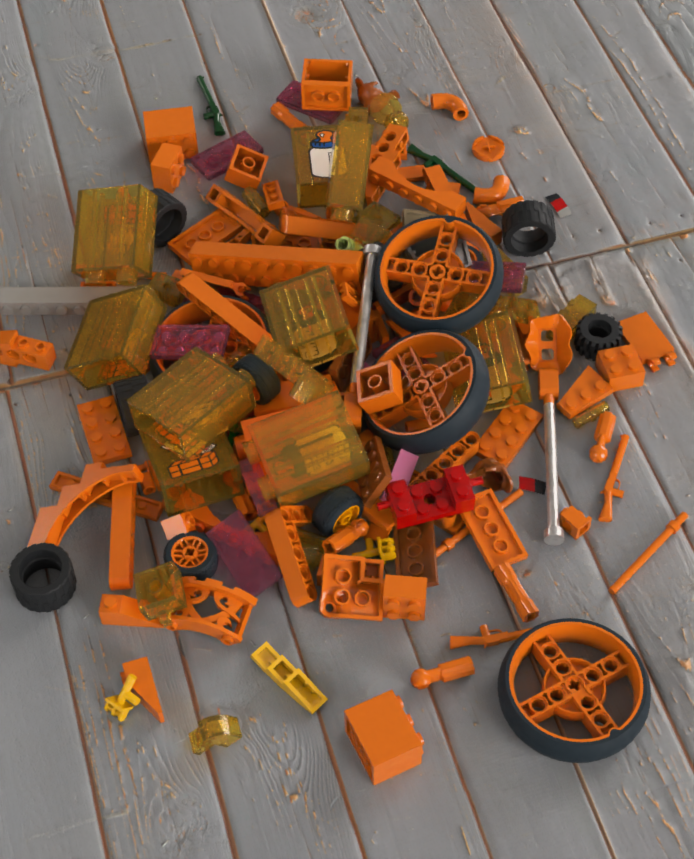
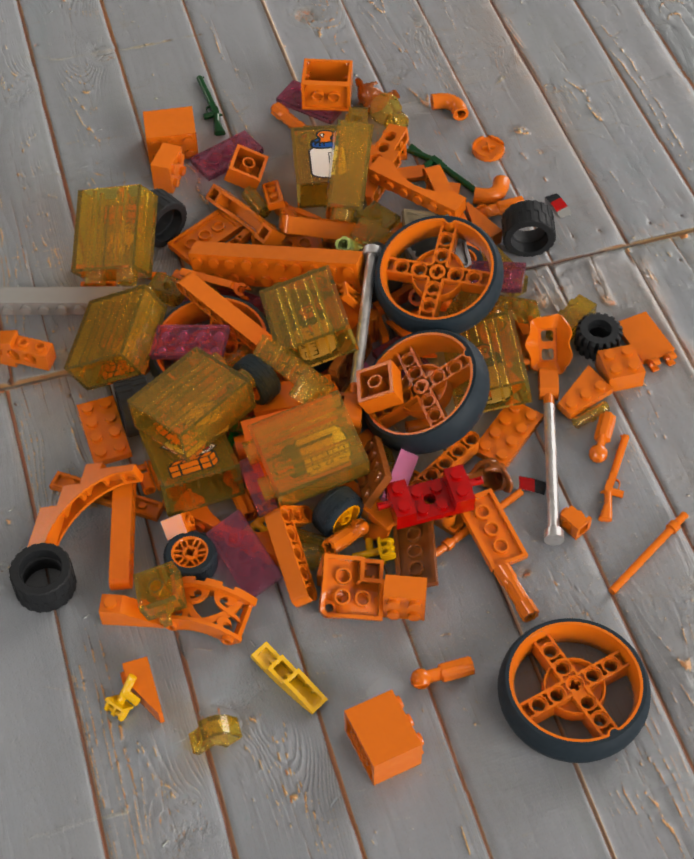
orange piece [450,624,531,650] -> none

